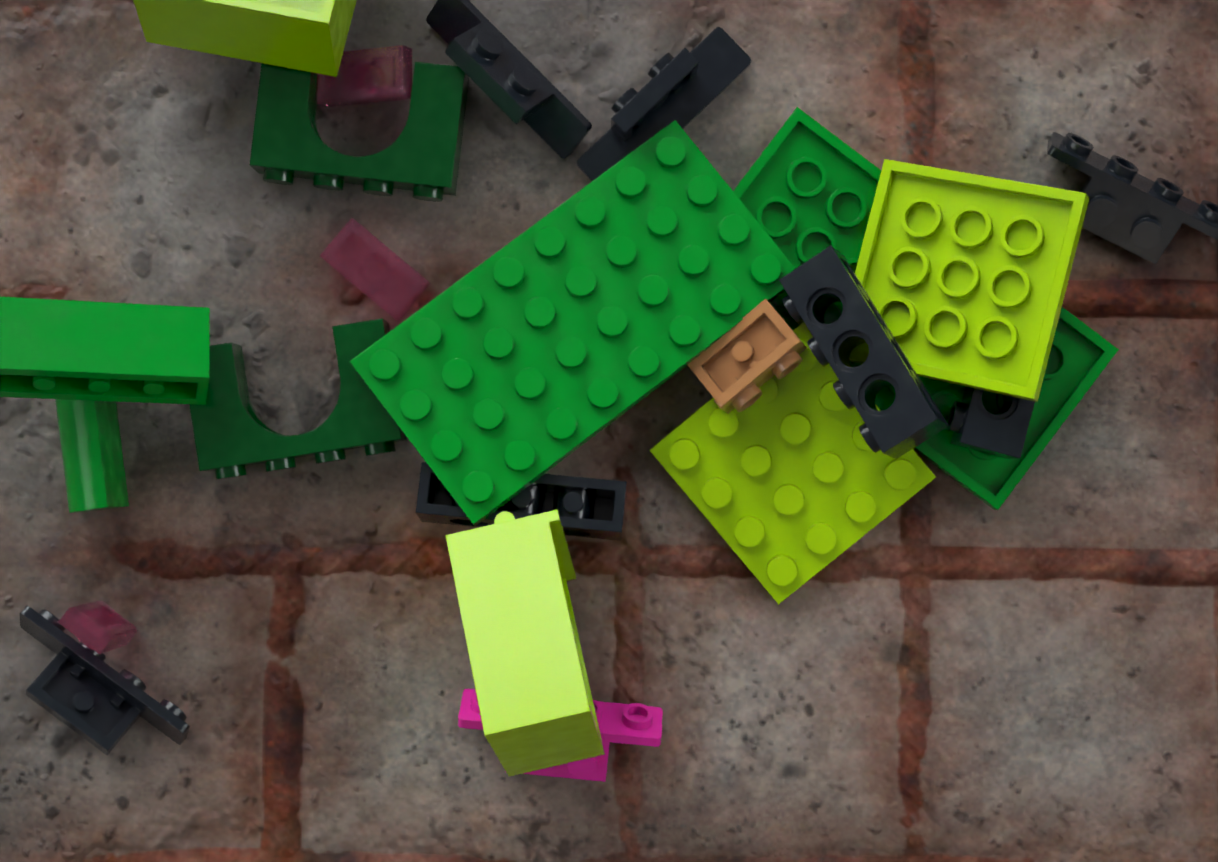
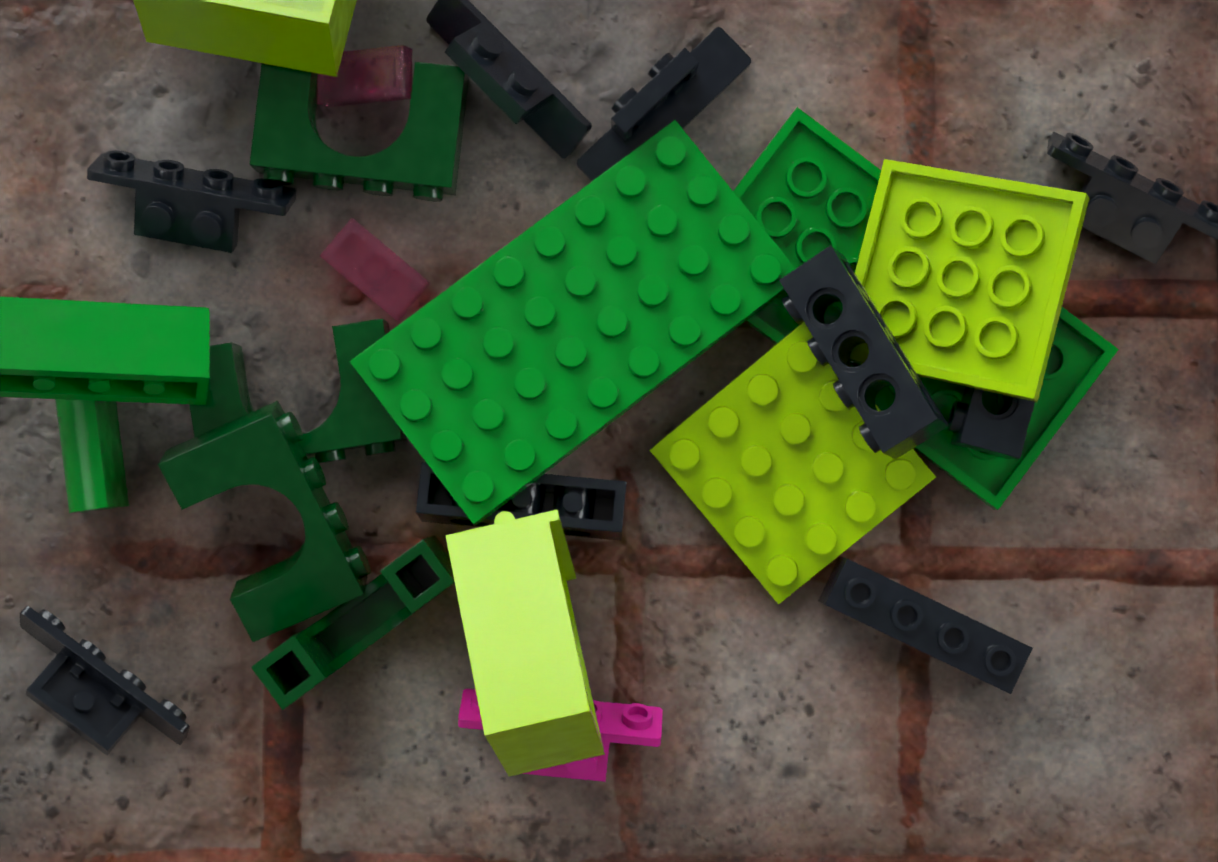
clear pink plate [58,601,137,654] -> none
medium nougat bracket [687,299,807,414] -> none
none -> black bracket [87,150,297,253]
none -> dark green arch [158,401,371,642]
none -> dark green arch [251,535,455,710]
none -> black brick [818,556,1033,694]

